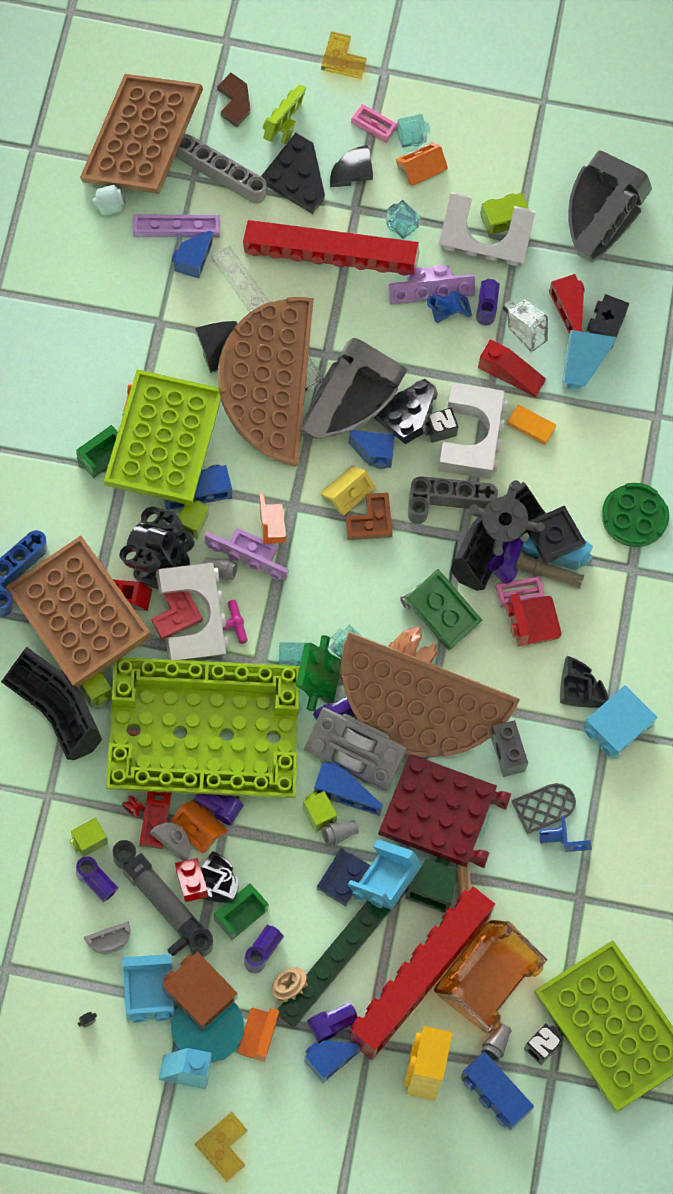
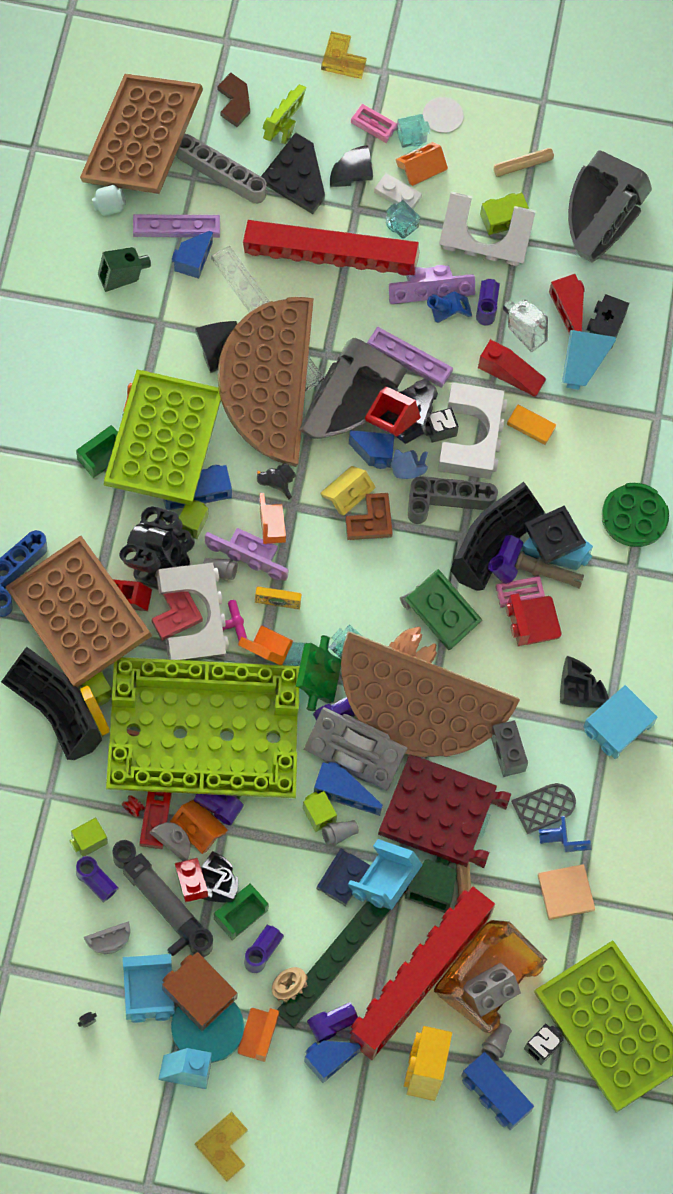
dark grey plate [467,480,545,557] -> none
none -> yellow tile [80,685,110,736]
none -> dark green torso [98,247,151,292]
none -> orange panel [238,626,293,665]
none -> yellow tile [255,587,302,610]
none -> black animal [257,463,296,500]
none -> red tile [365,387,421,436]
none -> lavender tile [367,327,453,388]
none -> white plate [374,173,422,213]
none -> medium blue piece [391,449,428,479]
none -> white sticker [423,97,464,133]
none -> light grey brick [460,962,521,1017]
none -> tan axle [493,148,554,177]
none -> light nougat tile [537,864,595,920]

